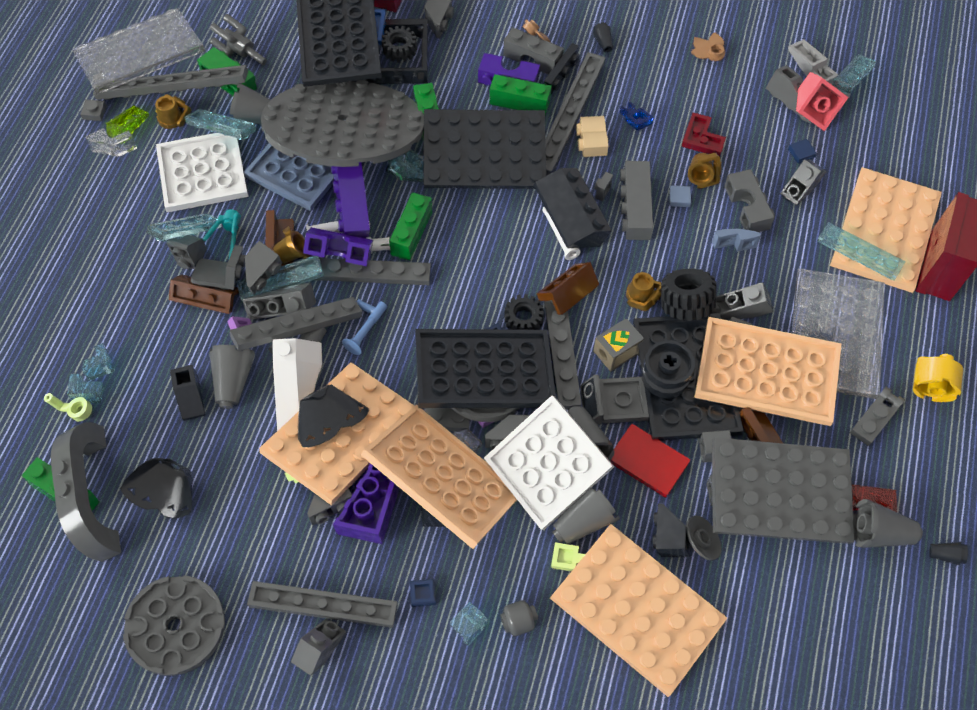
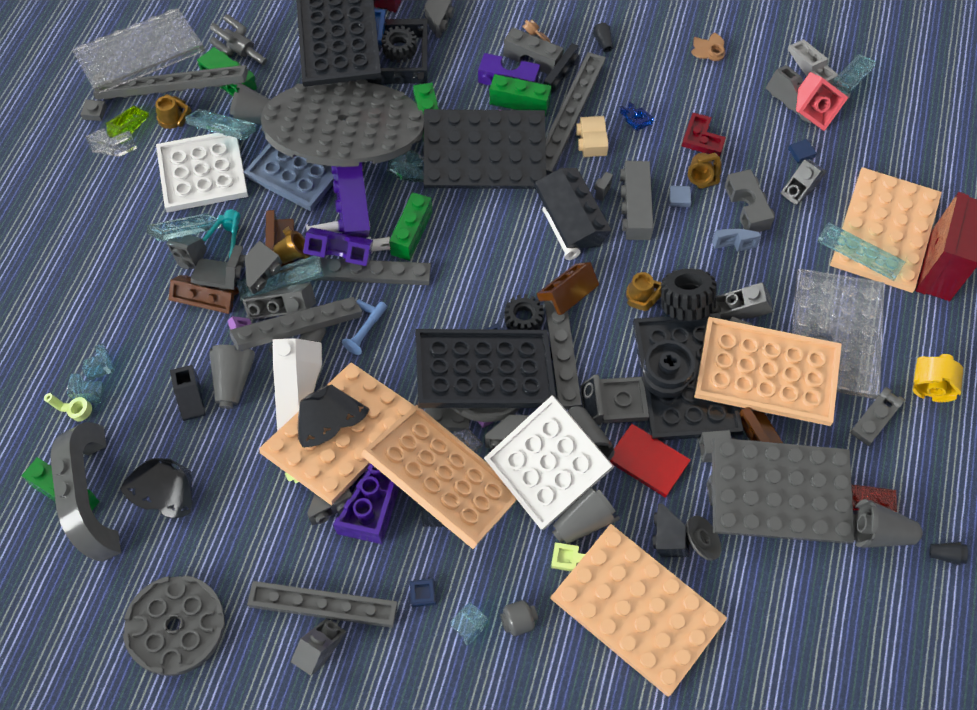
piece [593,319,643,372] -> none

